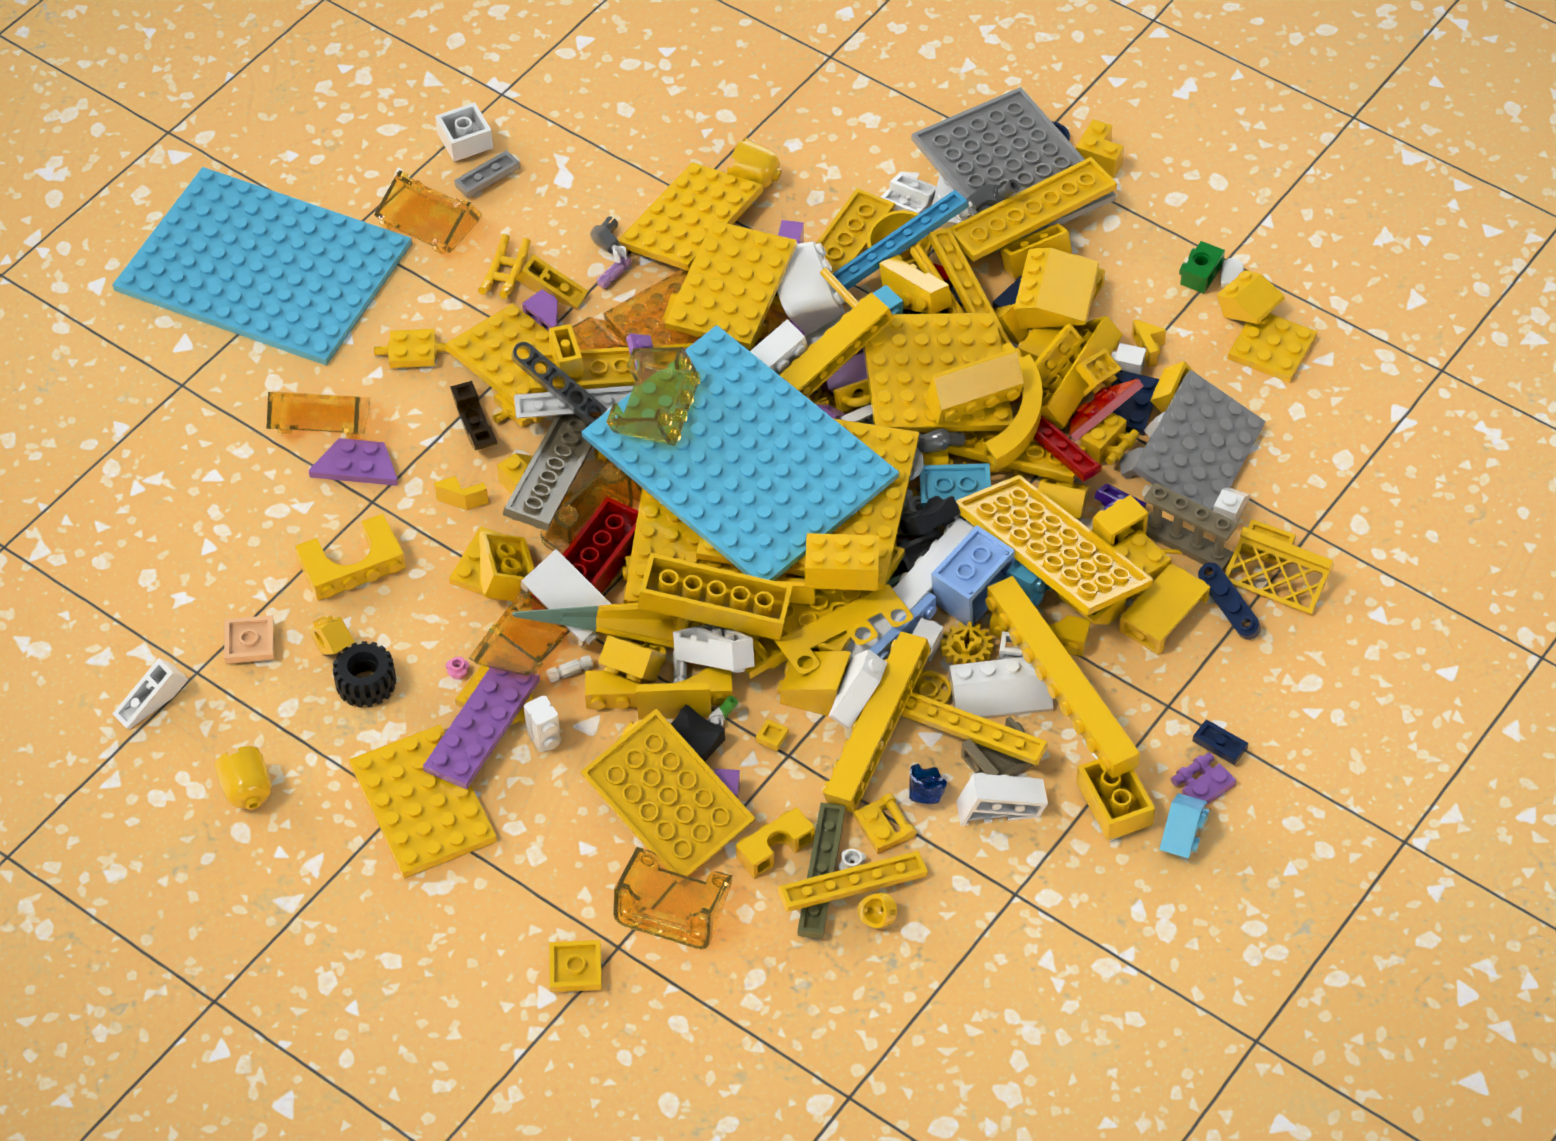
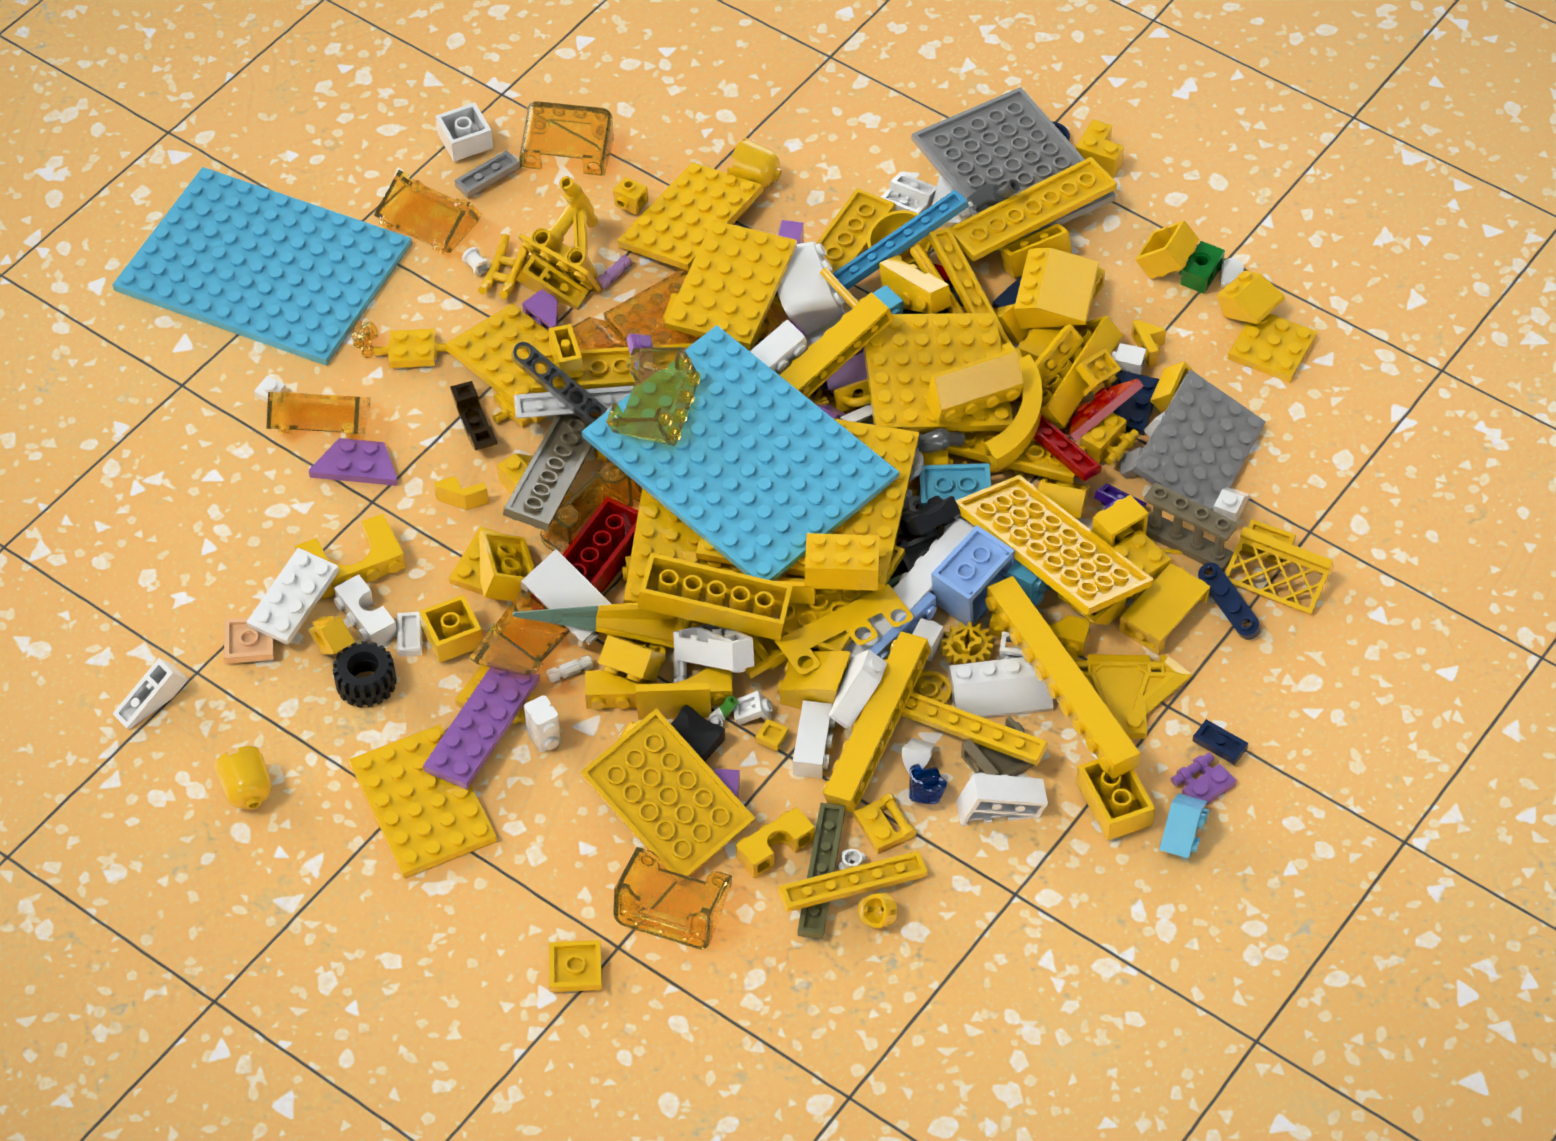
bright pink plate [446,657,470,679] -> none
dark grey arm [590,216,627,263] -> none
none -> white plate [246,548,339,645]
none -> white plate [254,376,286,406]
none -> white arch [334,575,397,646]
none -> clear yellow plate [351,321,379,358]
none -> white tile [397,612,423,657]
none -> yellow brick [419,594,484,663]
none -> white bush [462,247,491,276]
none -> yellow plate [518,176,601,293]
none -> clear yellow windscreen [519,101,614,176]
none -> yellow brick [613,176,648,215]
none -> white bracket [733,691,773,725]
none -> white brick [793,701,836,778]
none -> white tile [902,738,935,776]
none -> yellow plate [1069,654,1193,739]
none -> yellow piece [1135,220,1200,279]

